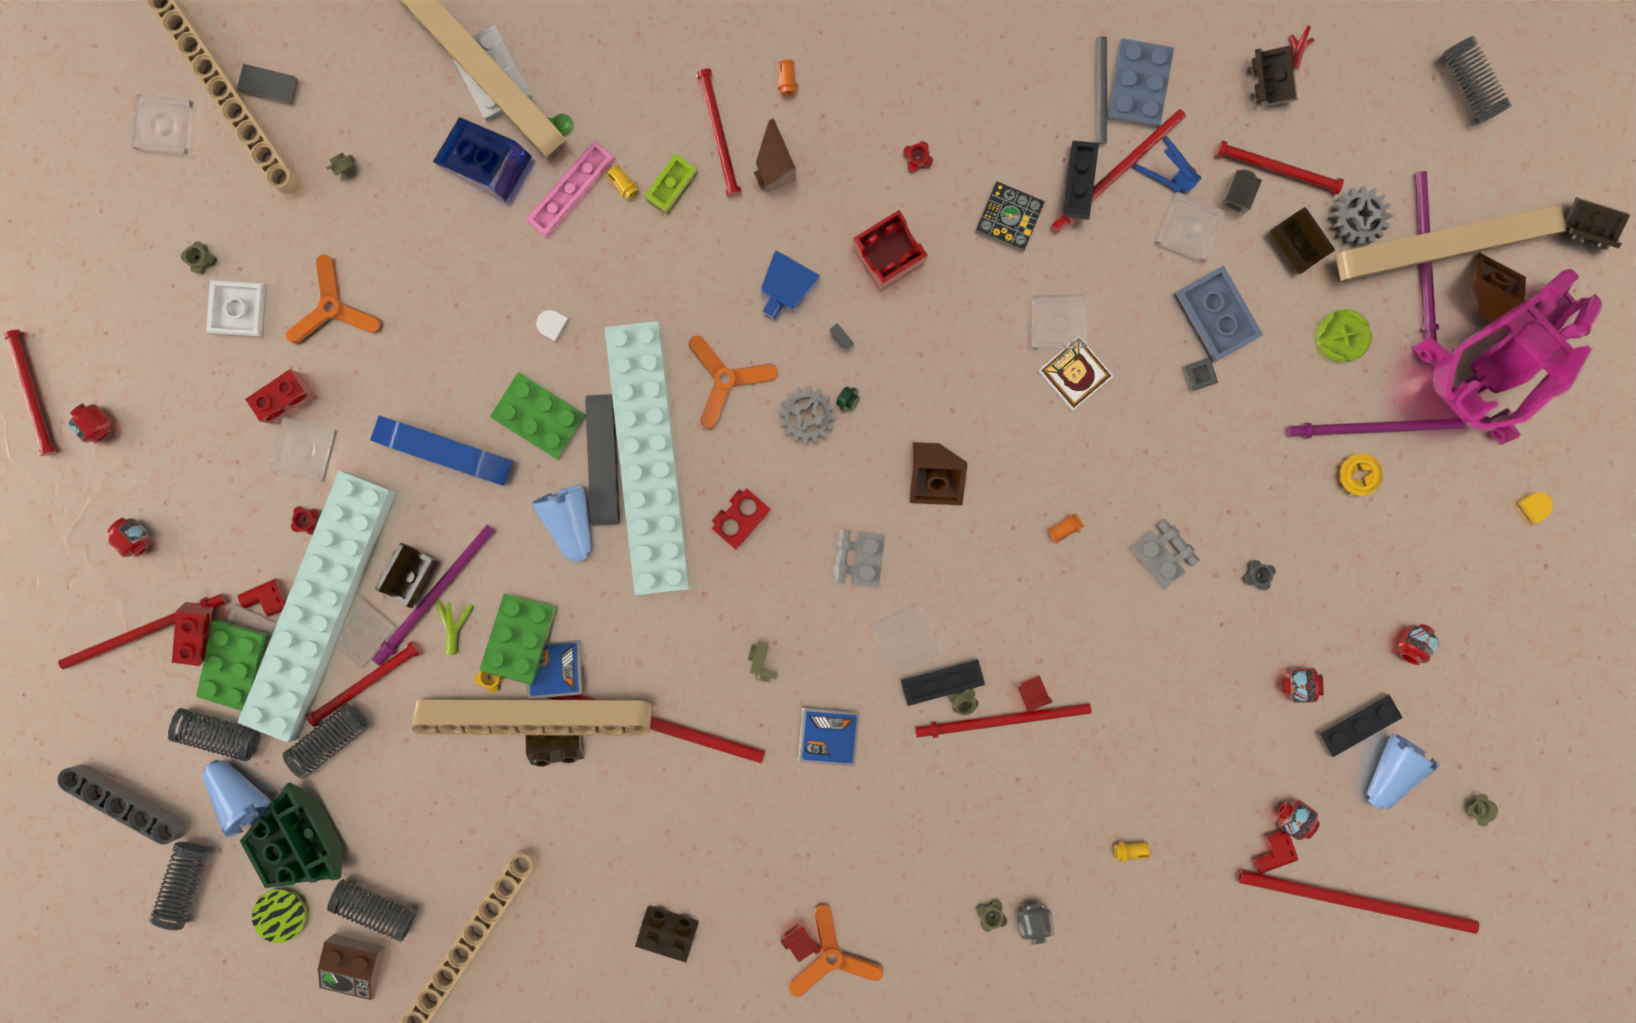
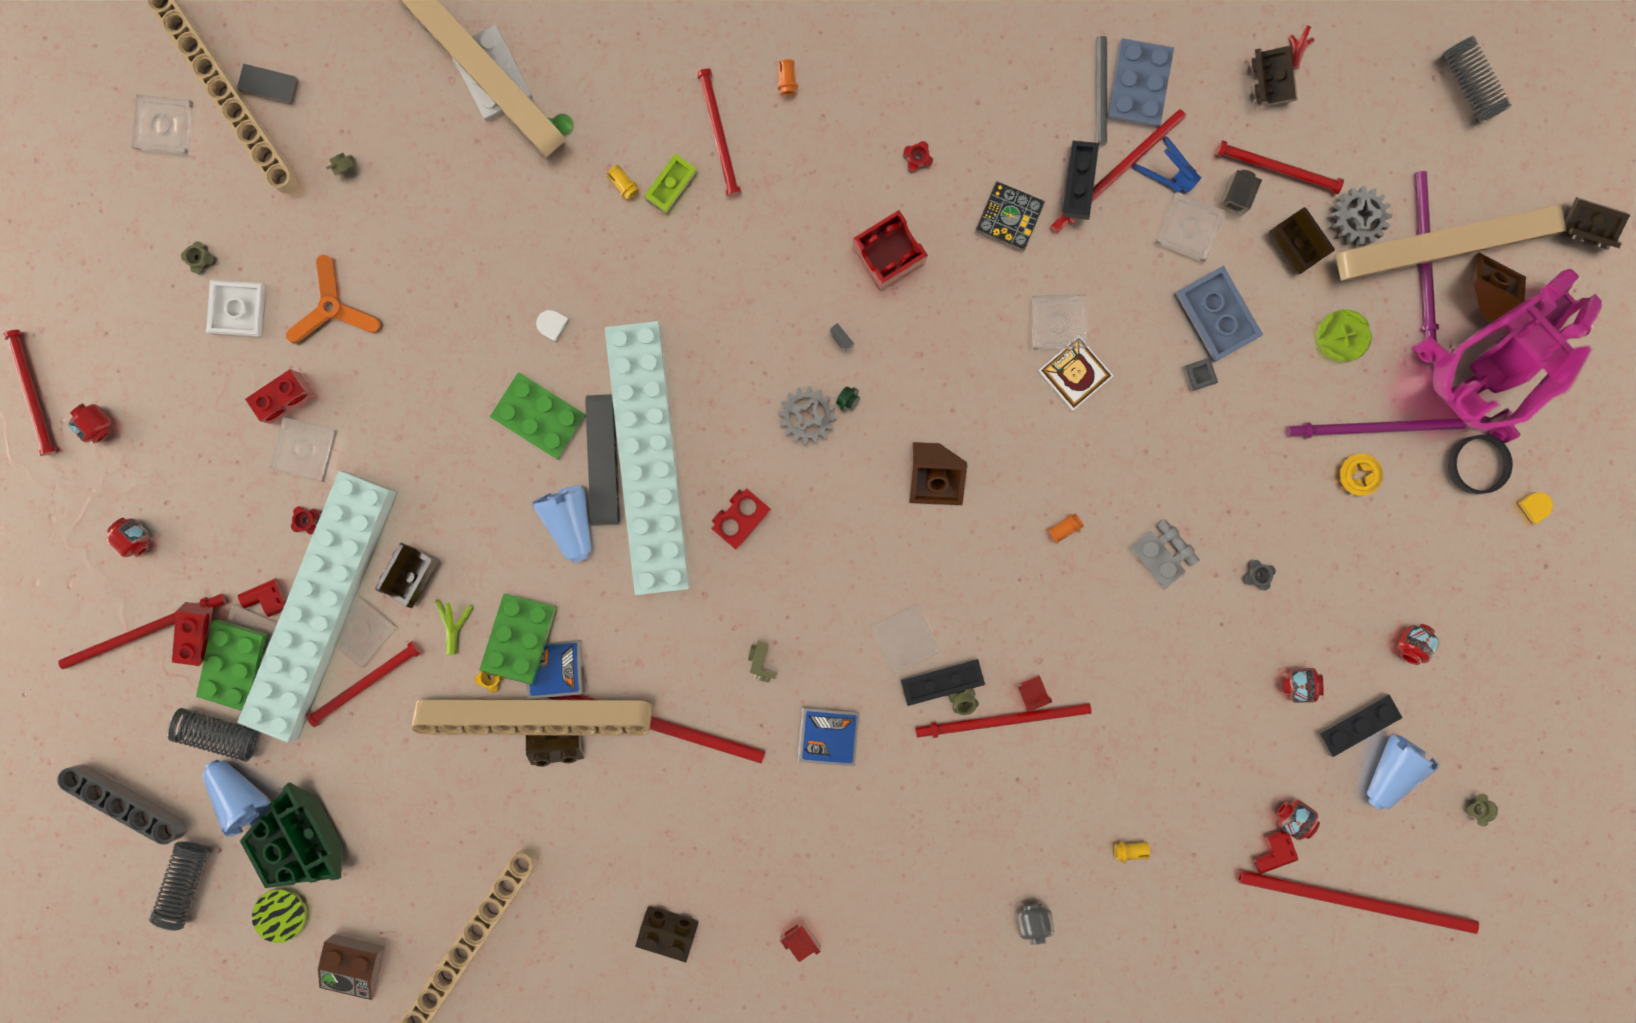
dark grey piece [283,703,368,779] -> none
dark grey piece [327,879,416,942] -> none
blue piece [370,415,513,486] -> none
magenta bar [372,524,495,666] -> none
clear blue slope [433,117,532,201] -> none
bright pink tile [525,140,616,238] -> none
orange piece [688,335,778,429] -> none
reddish brown slope [753,118,796,192] -> none
blue torso [760,250,820,320] -> none
orange piece [789,905,883,997] -> none
light grey plate [832,529,885,588] -> none
olive plate [977,901,1007,932] -> none
none -> black tyre [1448,435,1513,494]

